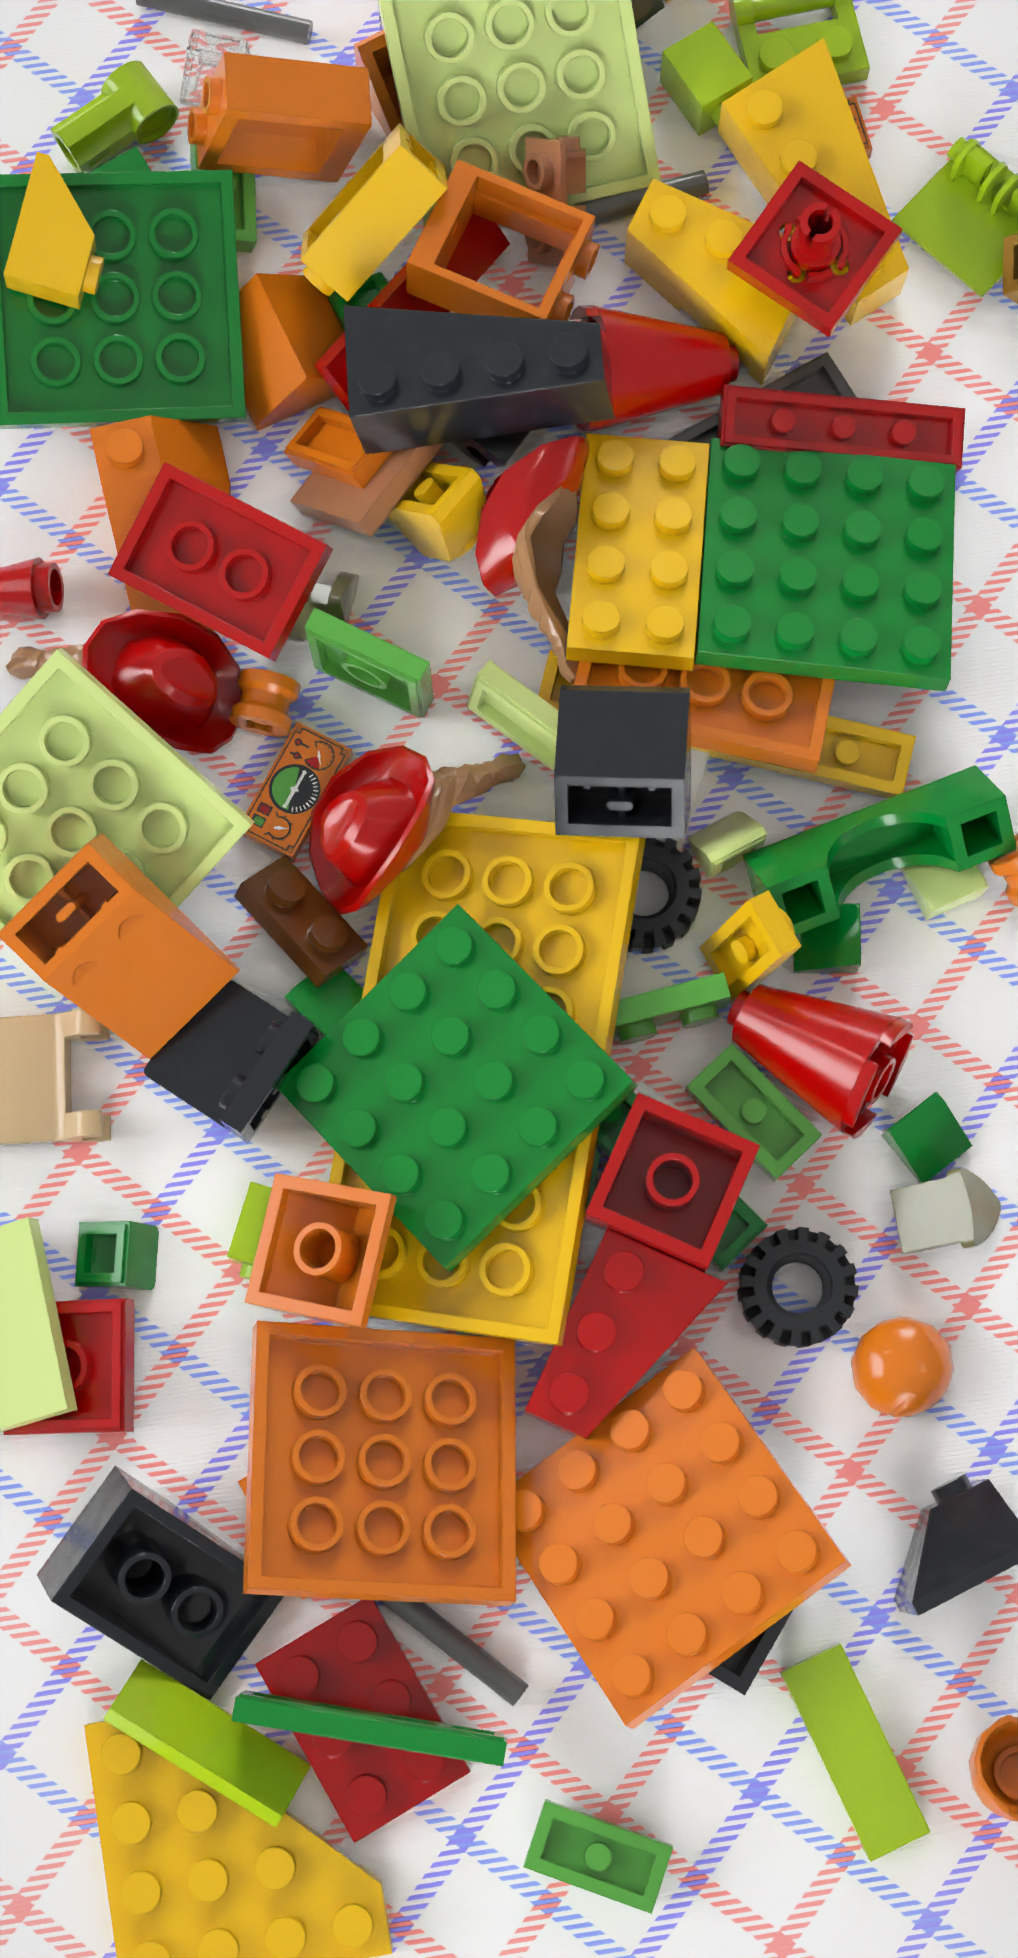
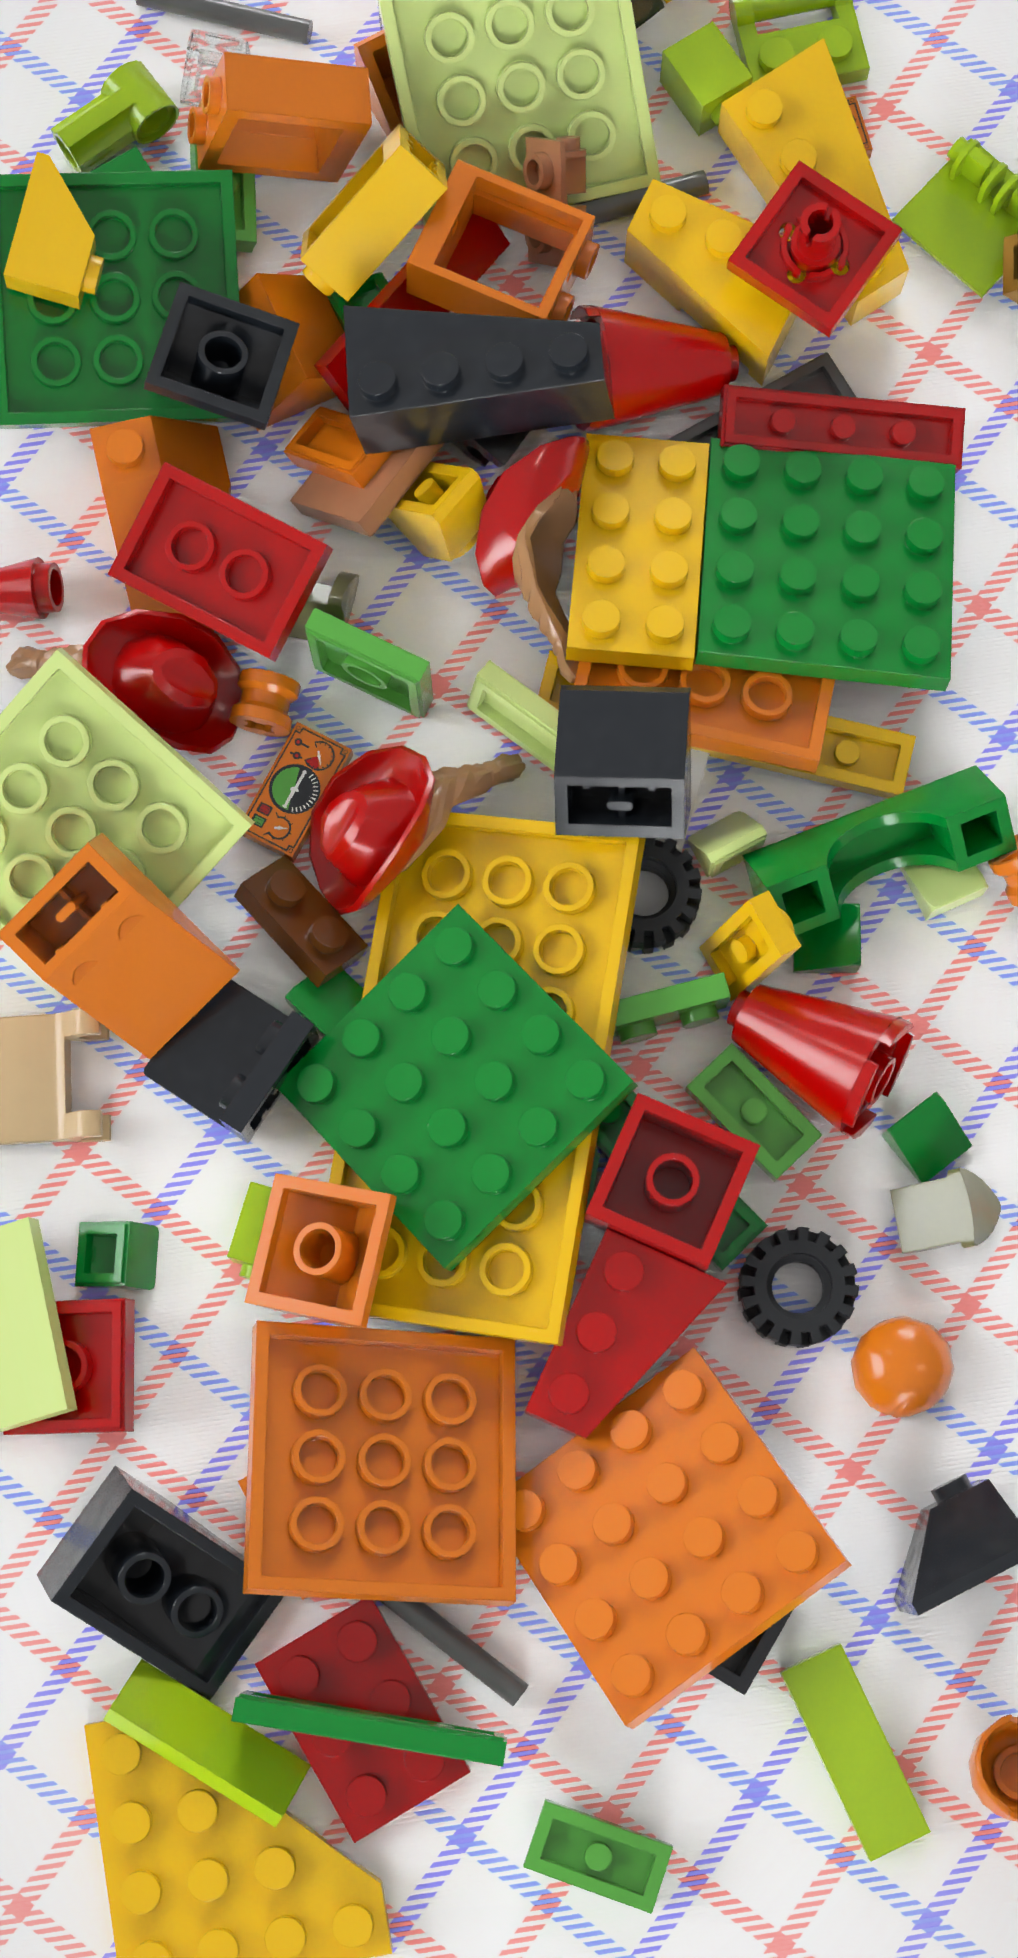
none -> black slope [143,282,300,431]

